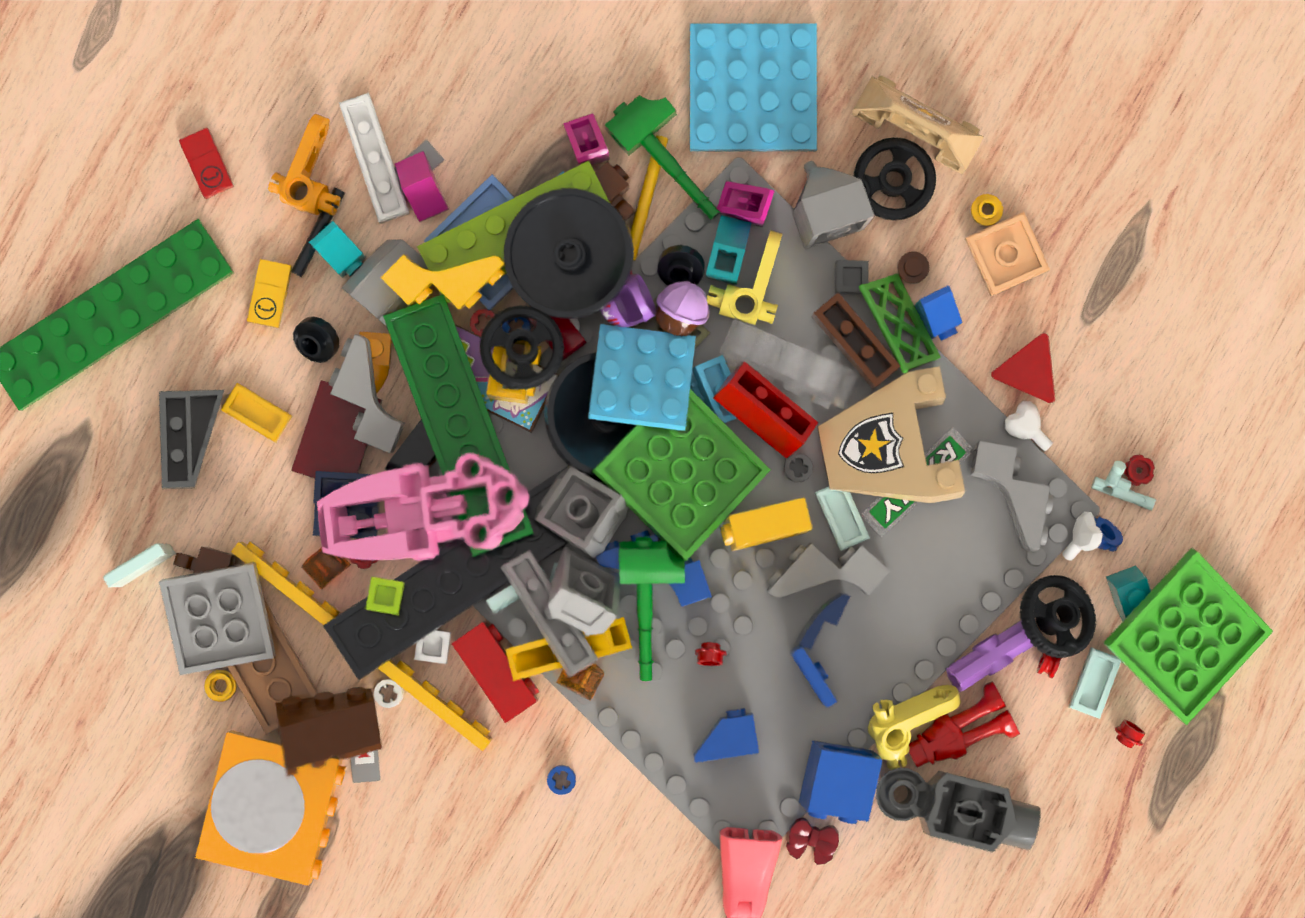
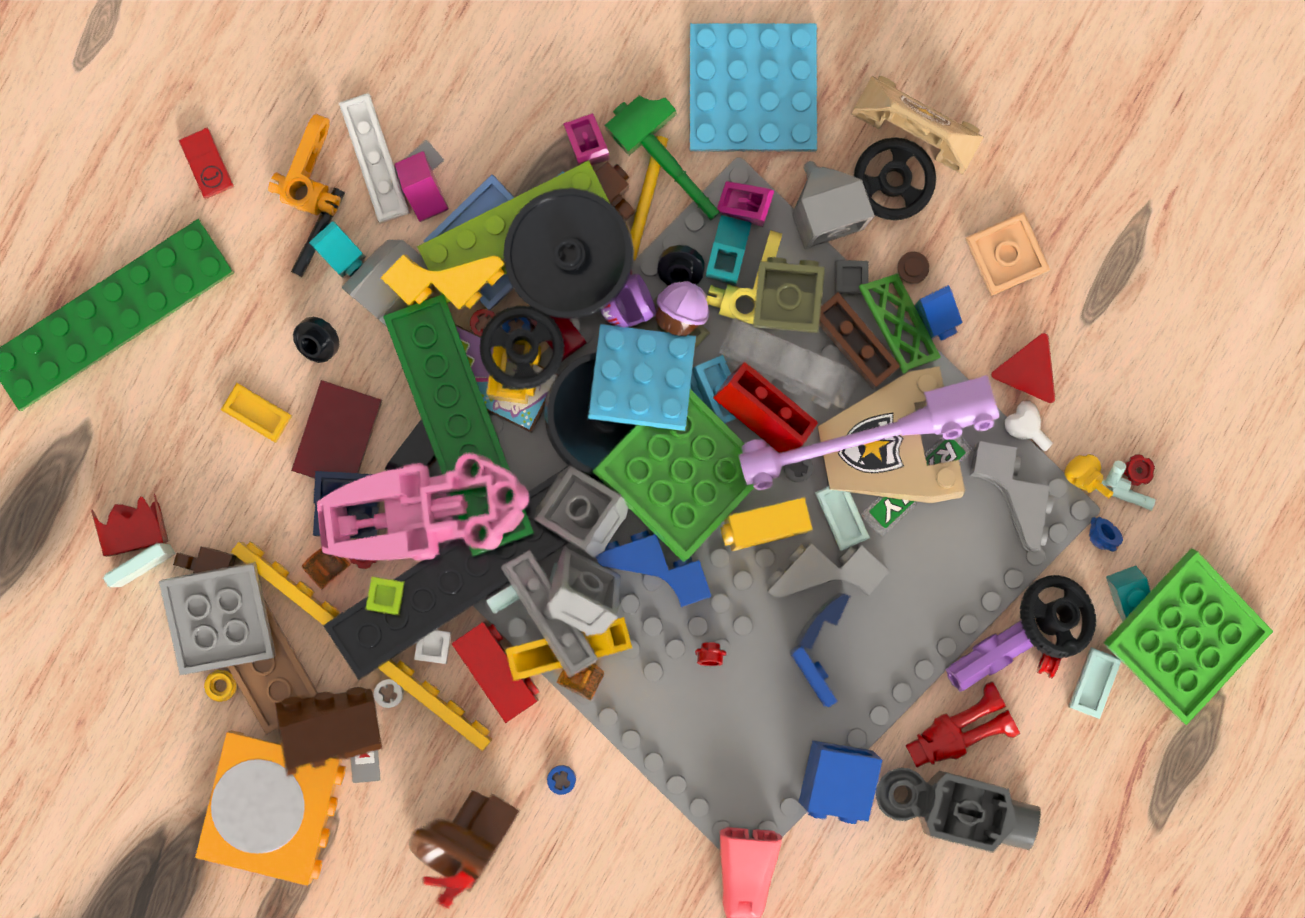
dark grey wedge [159,390,224,489] -> none
yellow tile [247,259,292,328] -> none
light grey arch [329,334,405,453] -> none
light orange plate [359,331,392,394] -> none
green piece [619,537,685,681] -> none
blue slope [693,708,759,763] -> none
dark red piece [786,817,839,865] -> none
light yellow piece [868,685,961,770] -> none
yellow plate [971,194,1003,226] -> none
white rock [1062,511,1103,561] -> none
red plate [1115,719,1145,748] -> none
none -> red piece [91,493,168,557]
none -> reddish brown piece [409,790,520,909]
none -> lavender bar [739,375,999,490]
none -> olive plate [753,257,825,333]
none -> yellow piece [1064,454,1113,498]

